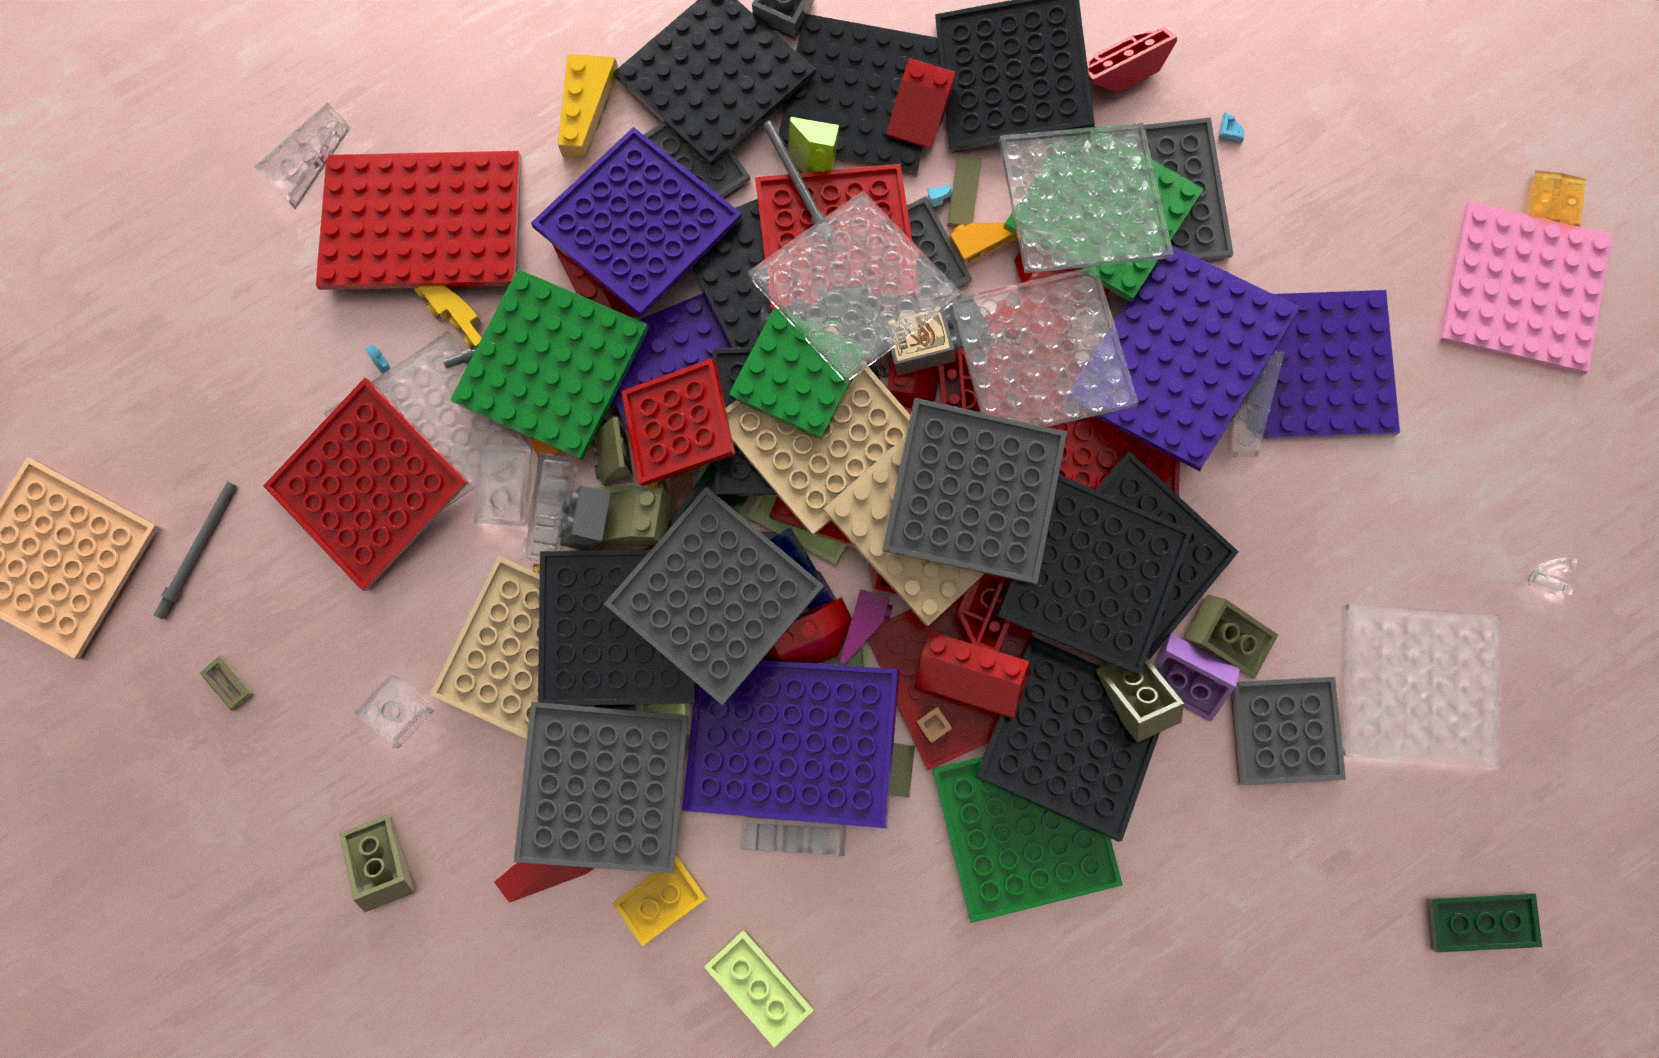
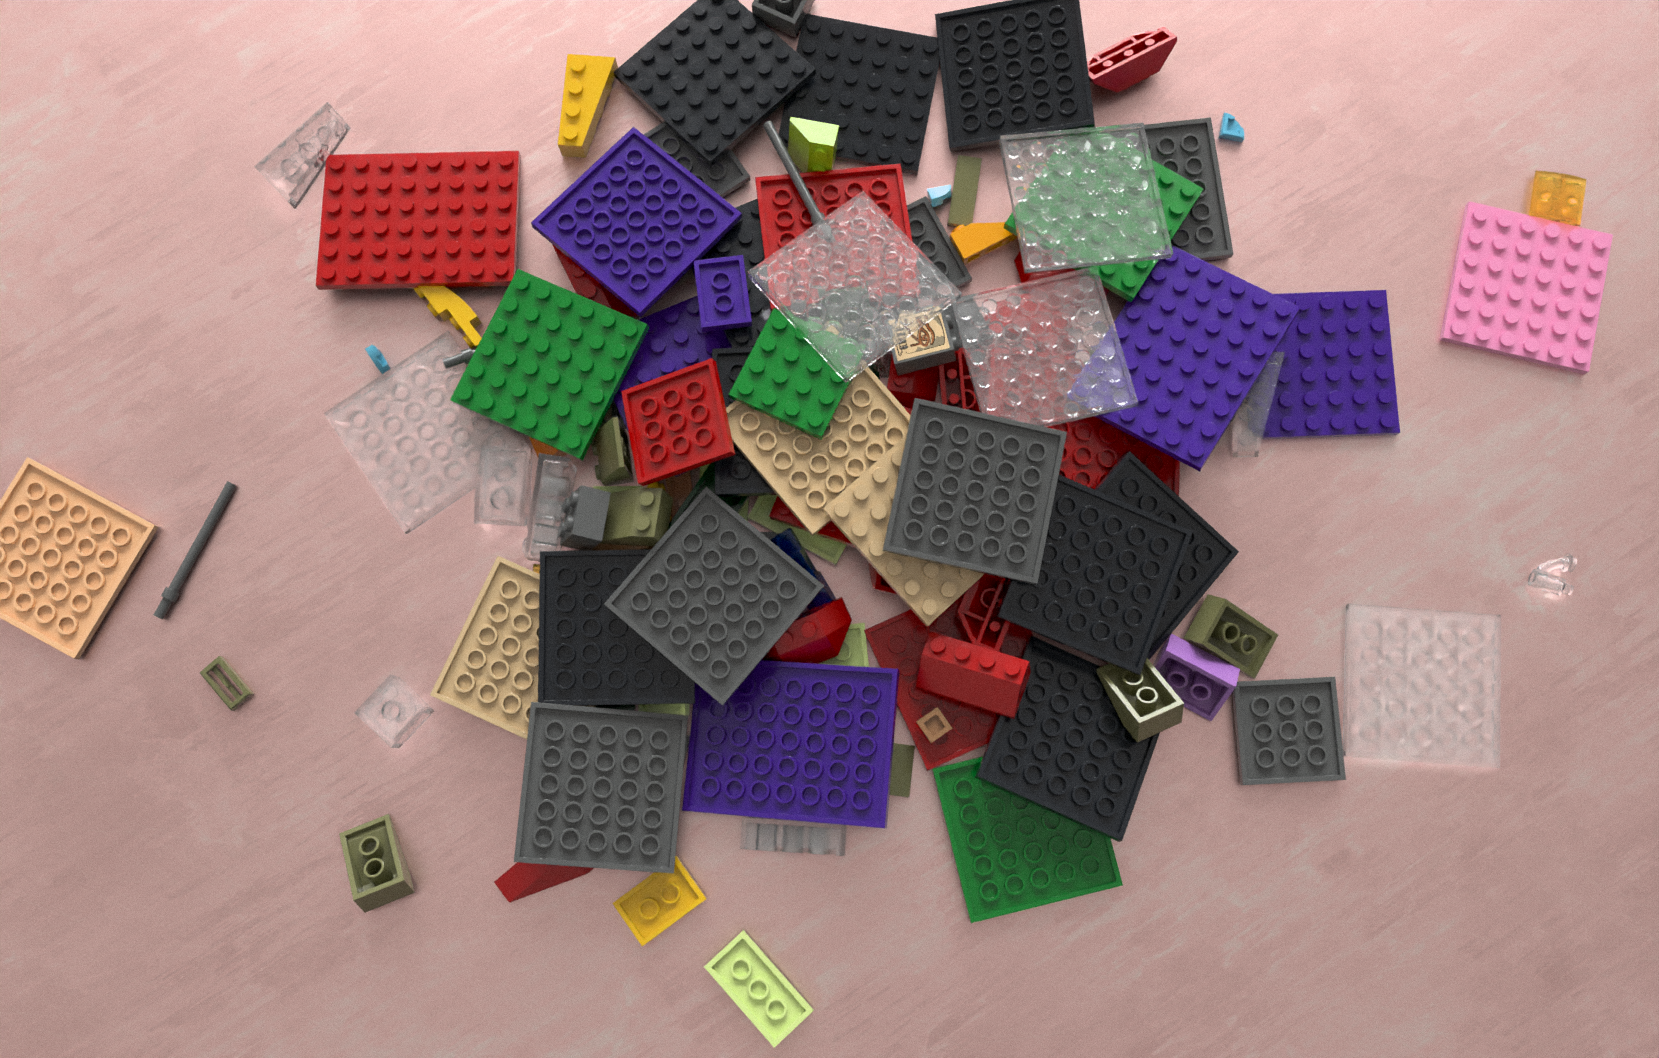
red plate [263,378,469,591] -> none
magenta slope [839,589,893,666] -> none
red slope [886,58,956,150] -> none
dark green plate [1428,893,1542,952] -> none
none -> dark purple plate [694,255,752,332]

